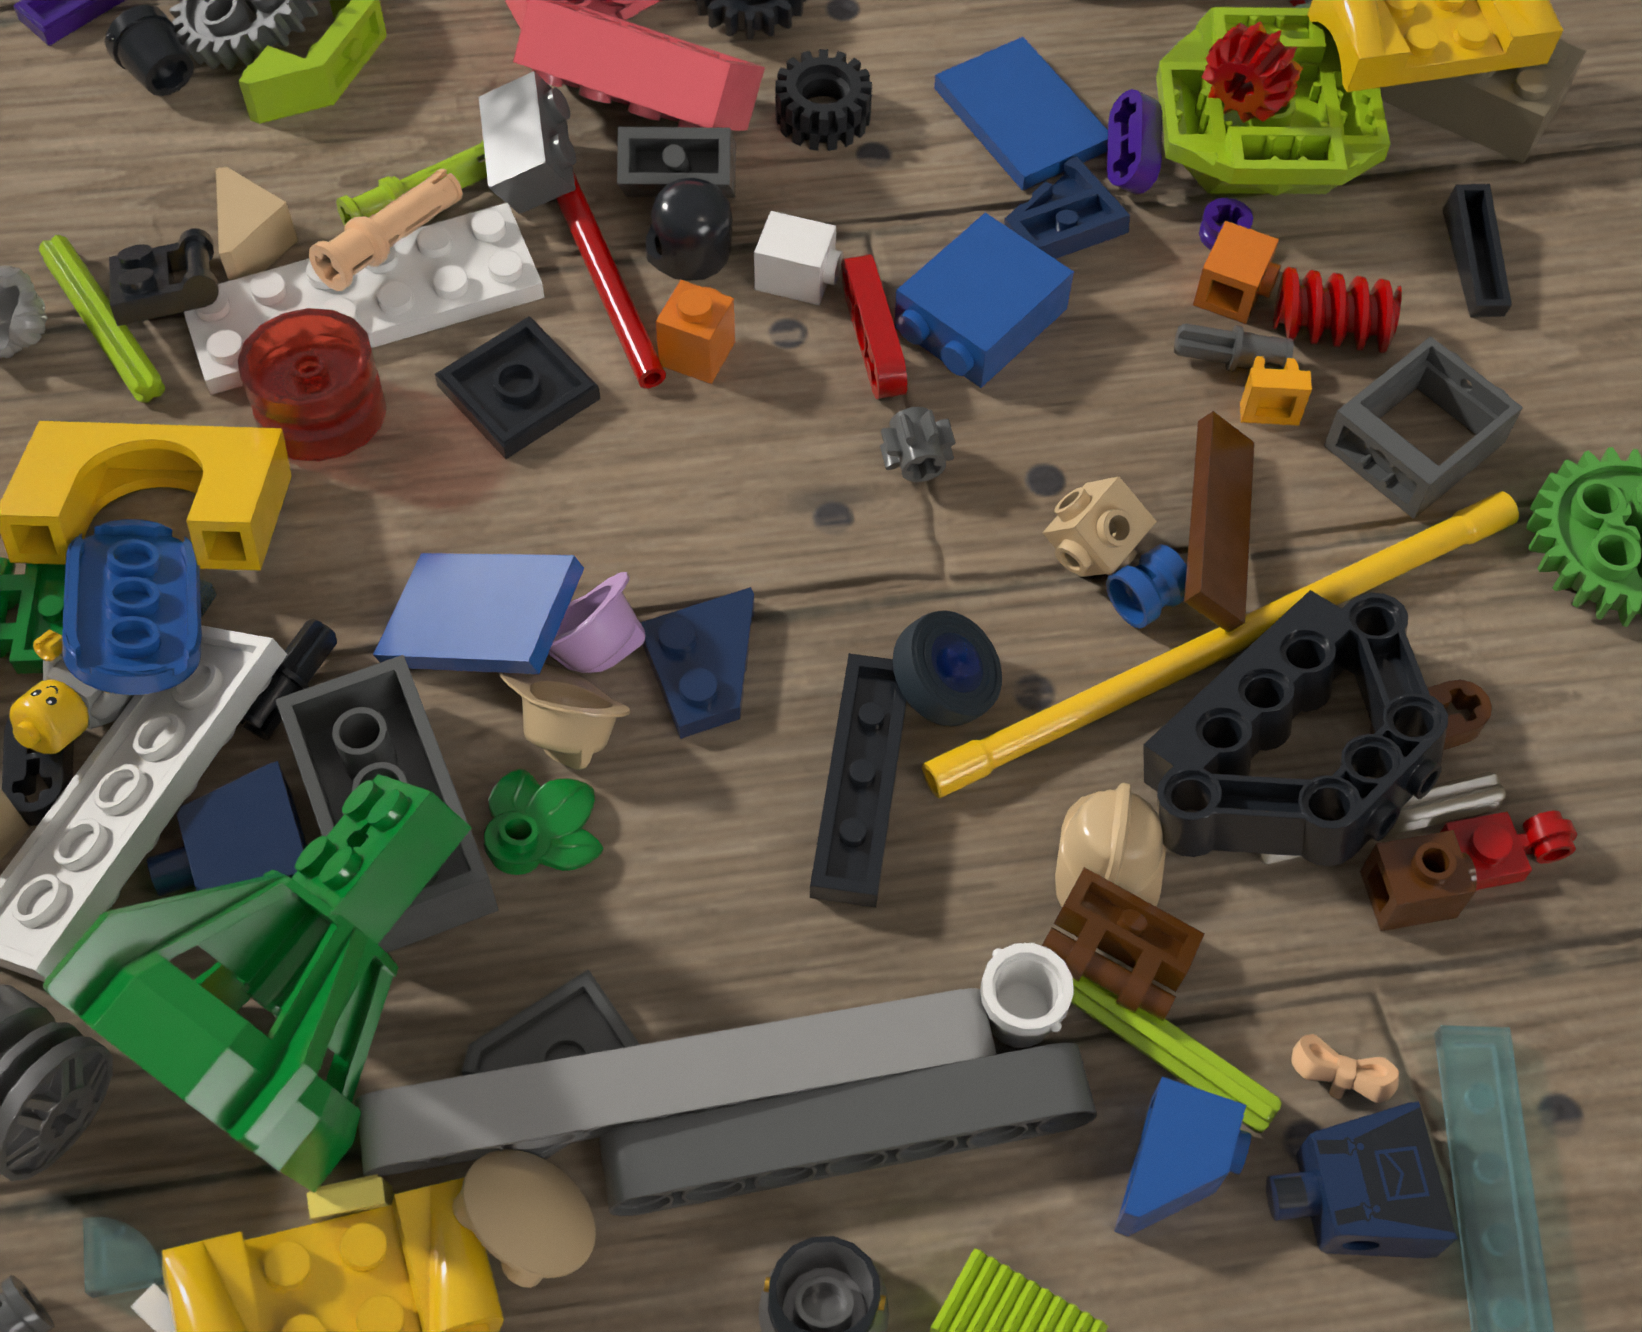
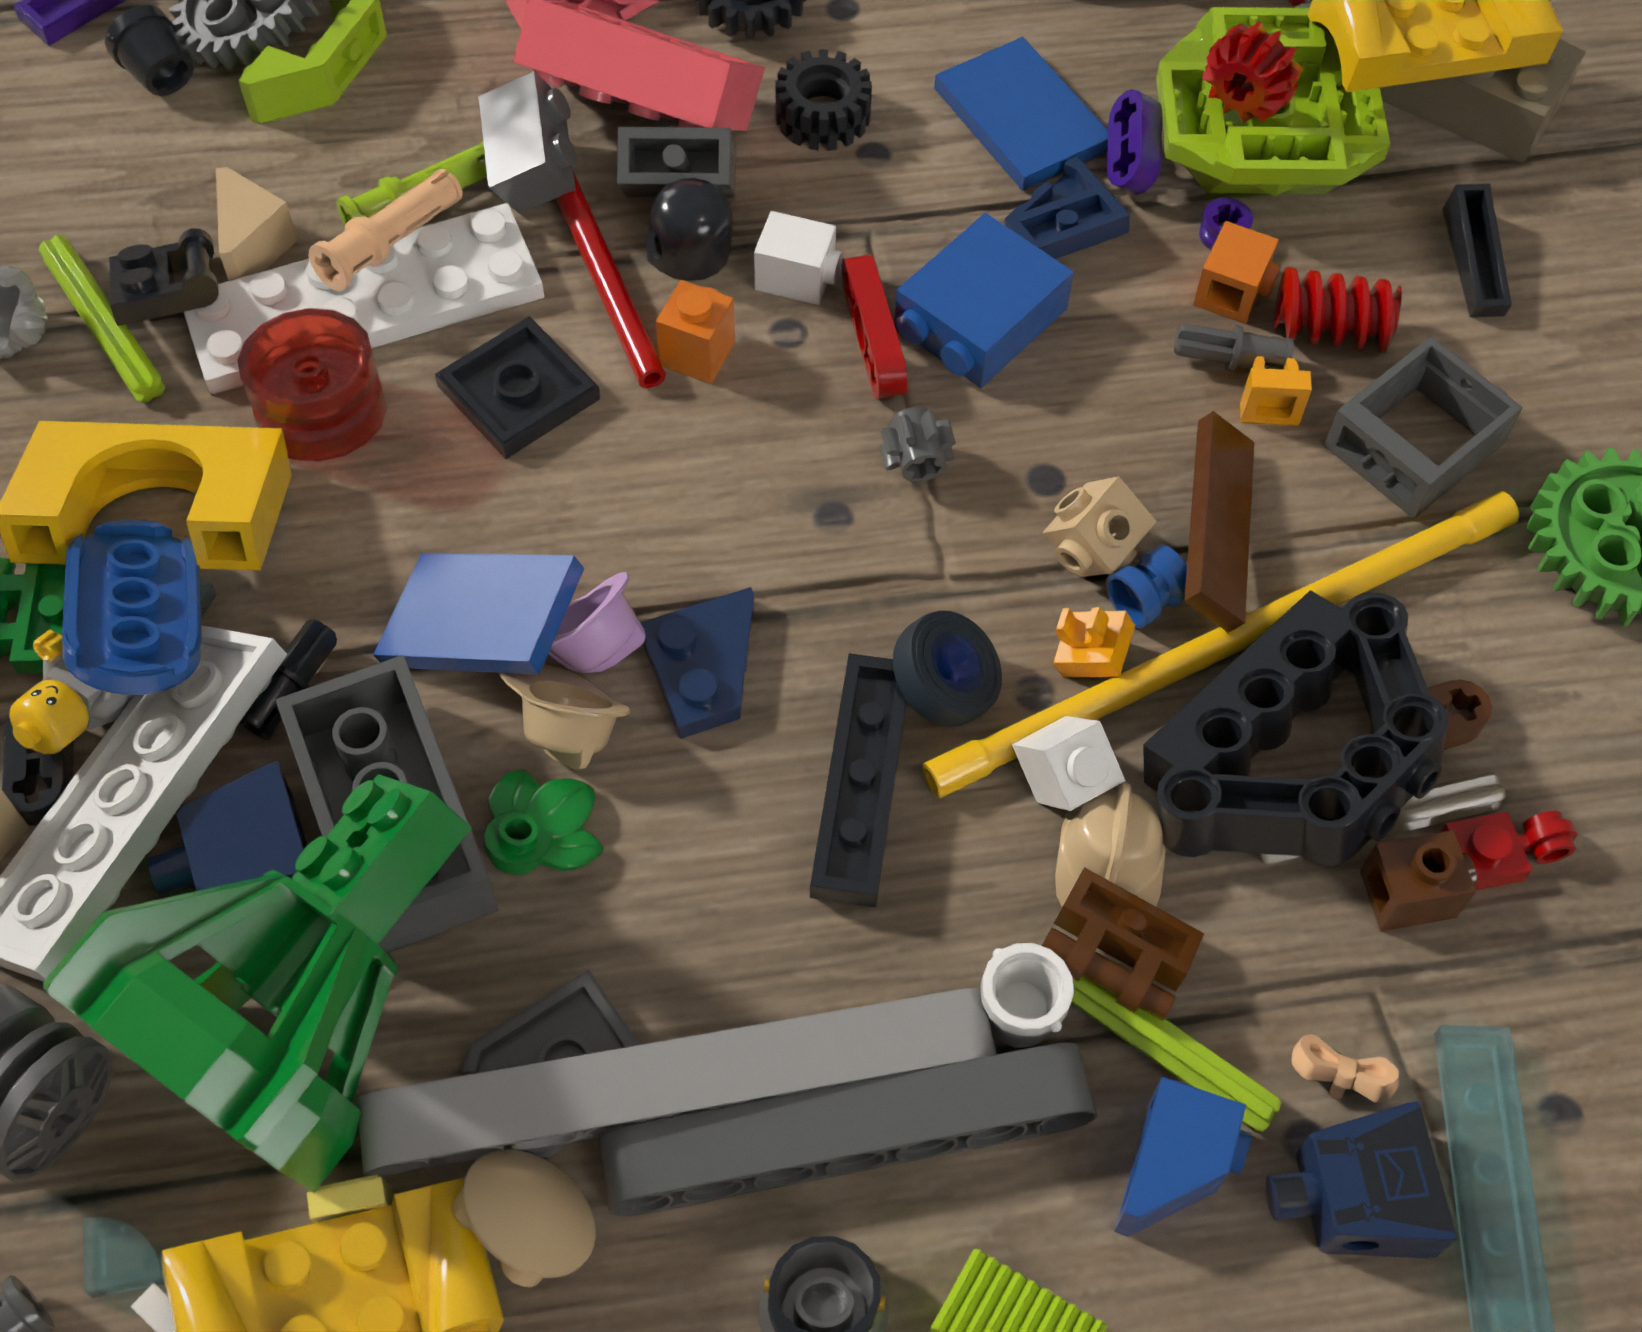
none -> white brick [1012,716,1125,811]
none -> light orange tile [1053,607,1136,677]

